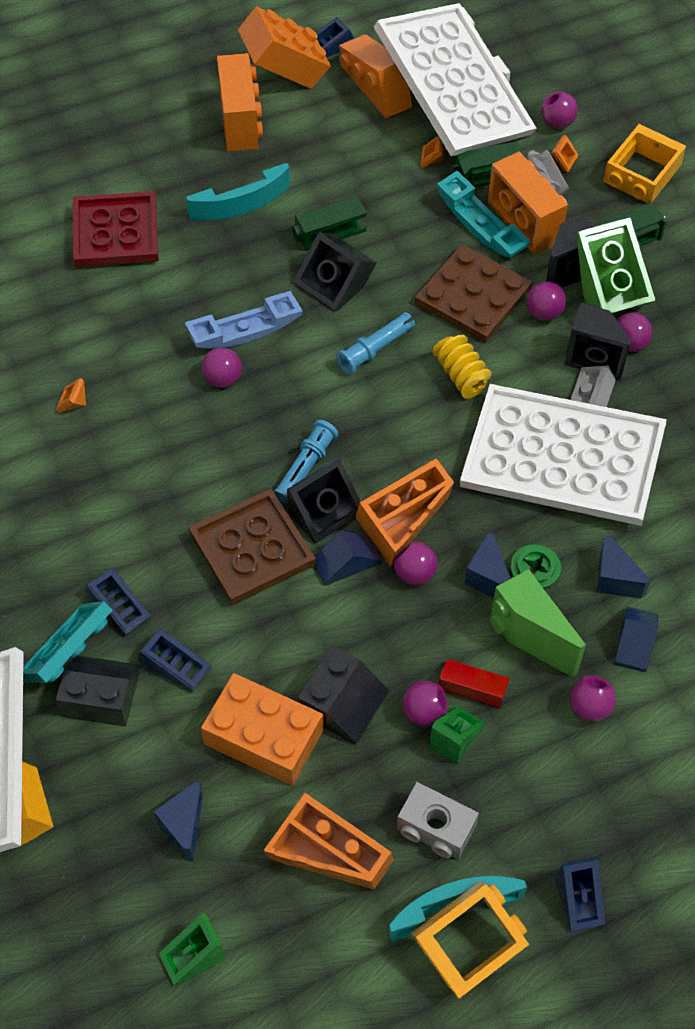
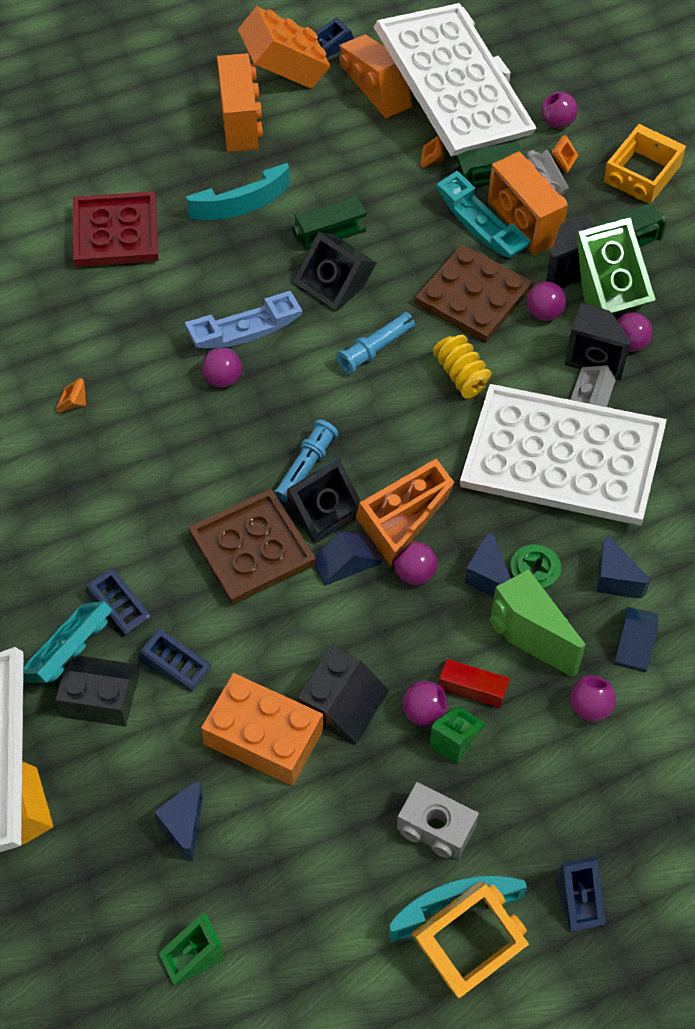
orange wedge [263,793,394,890] -> none

